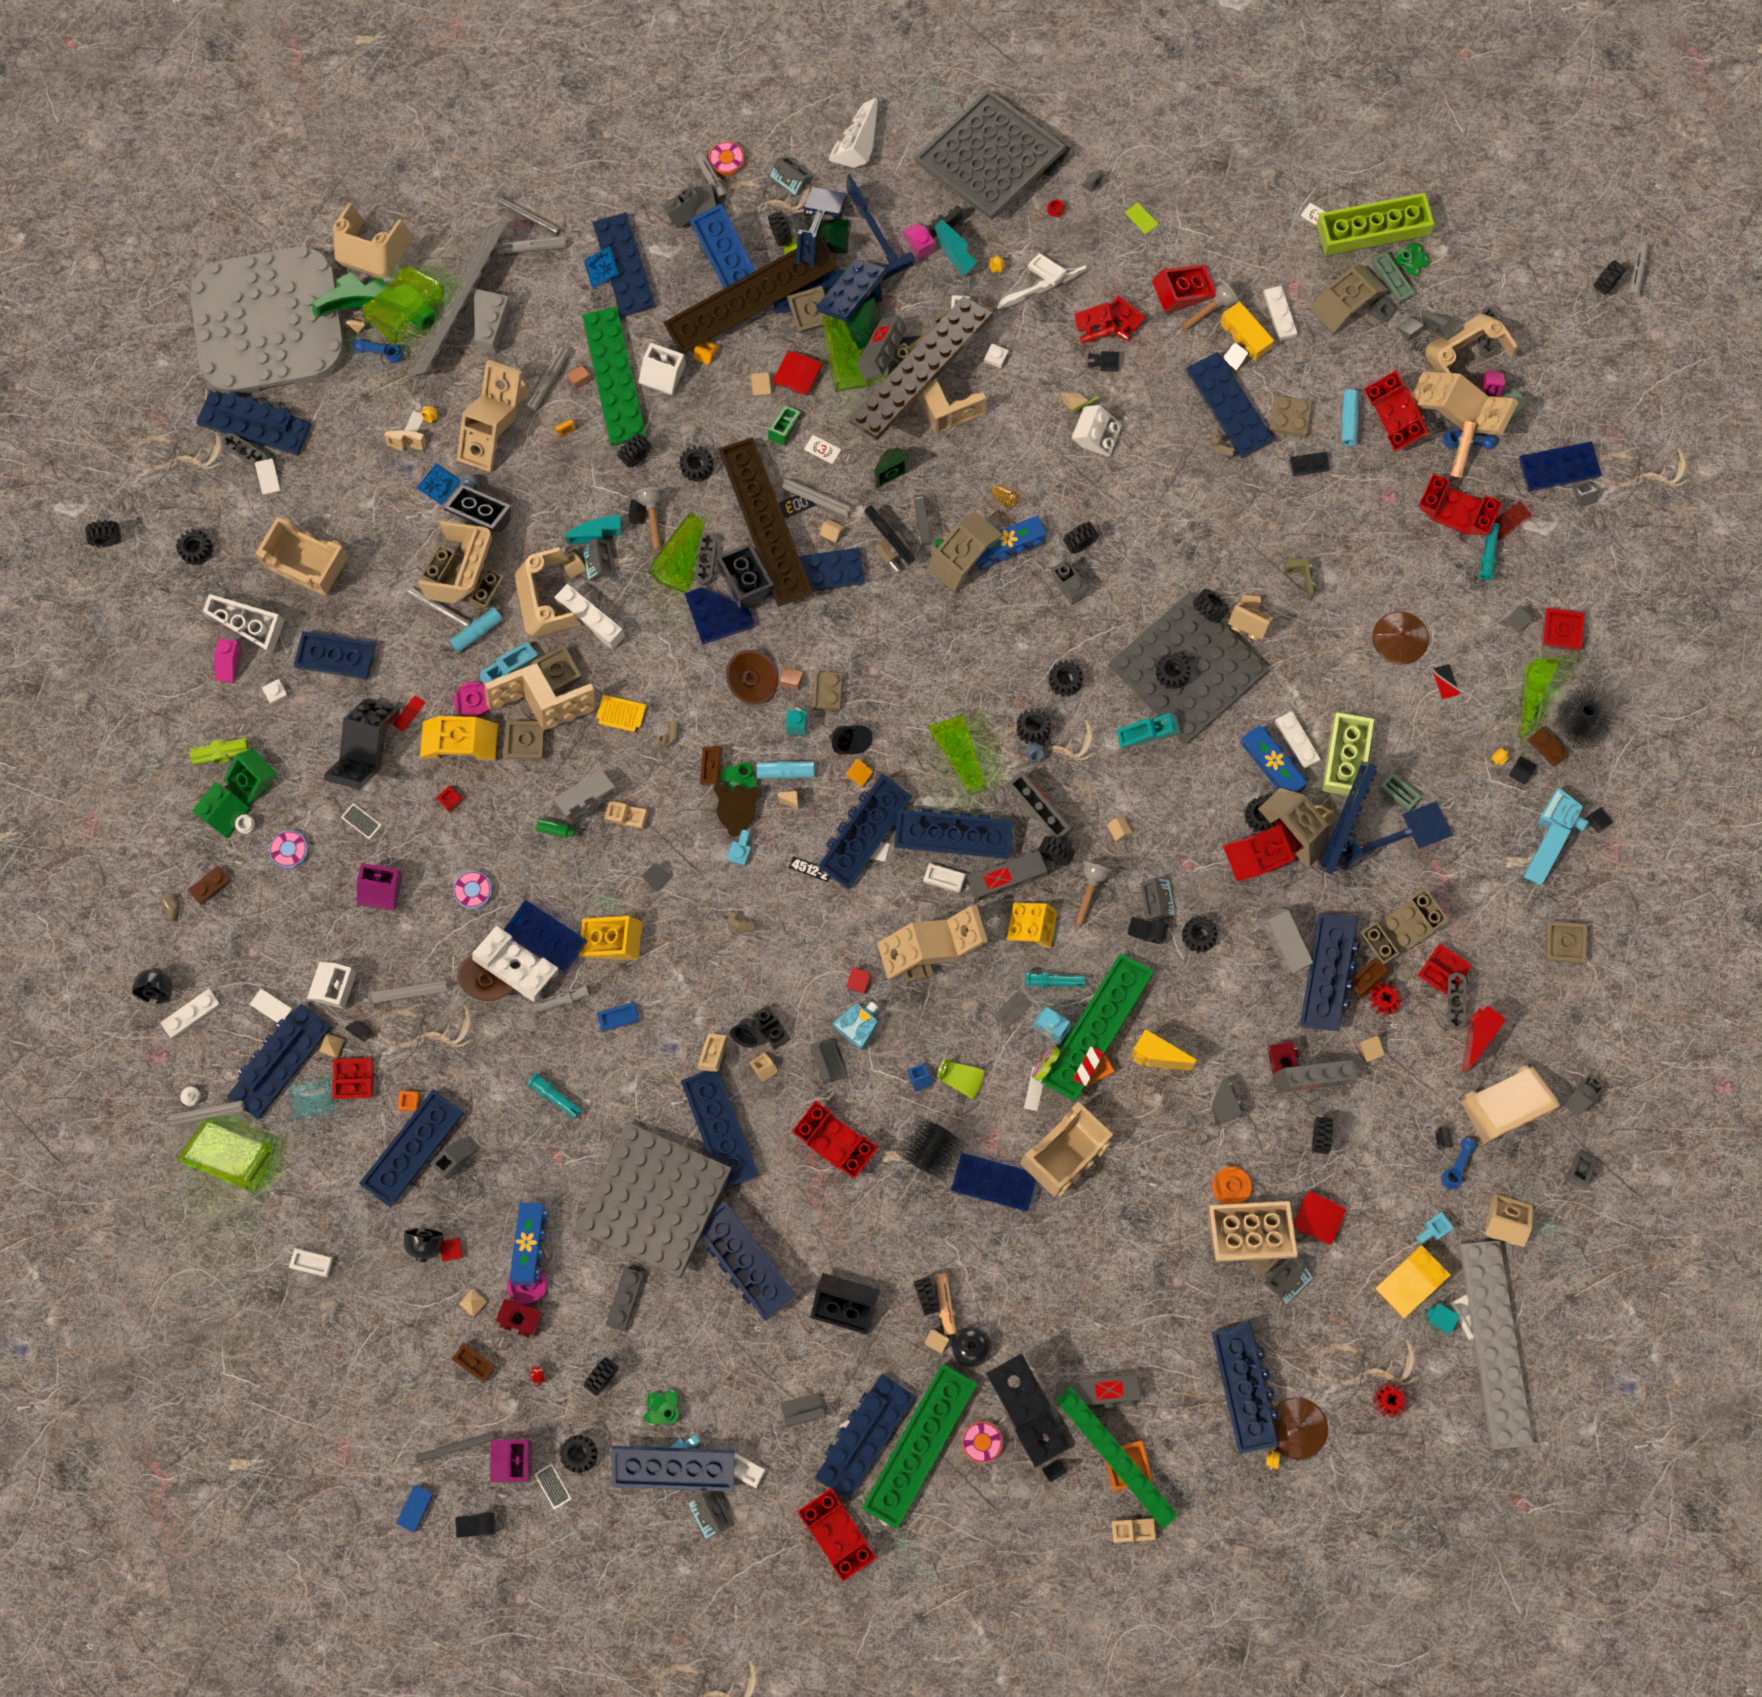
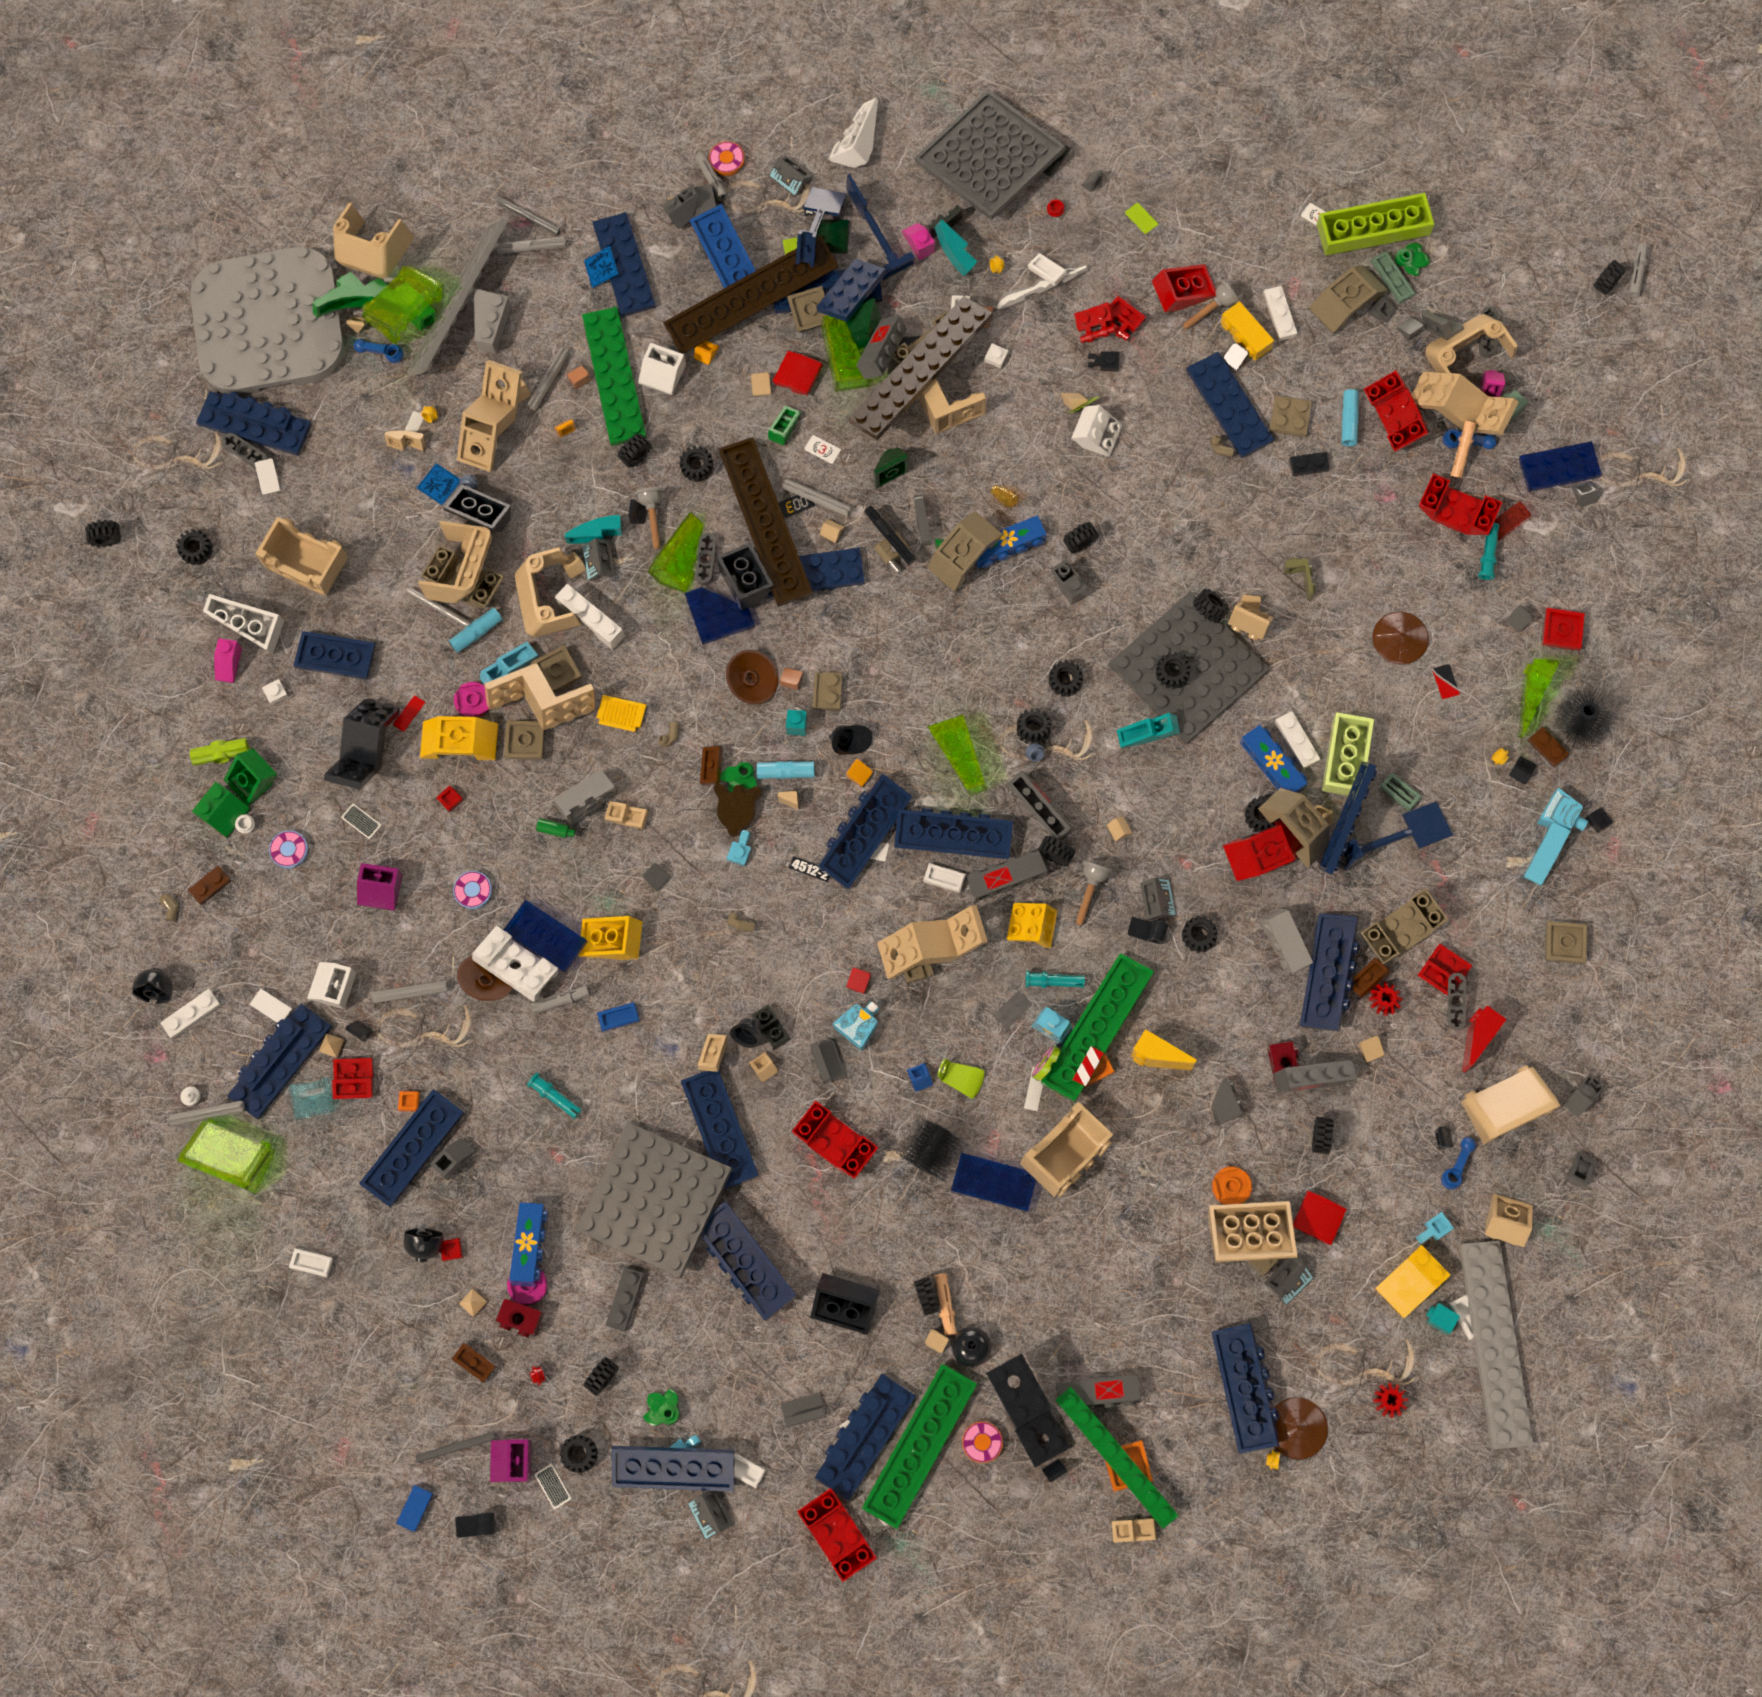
black tyre [768,211,793,247] -> none

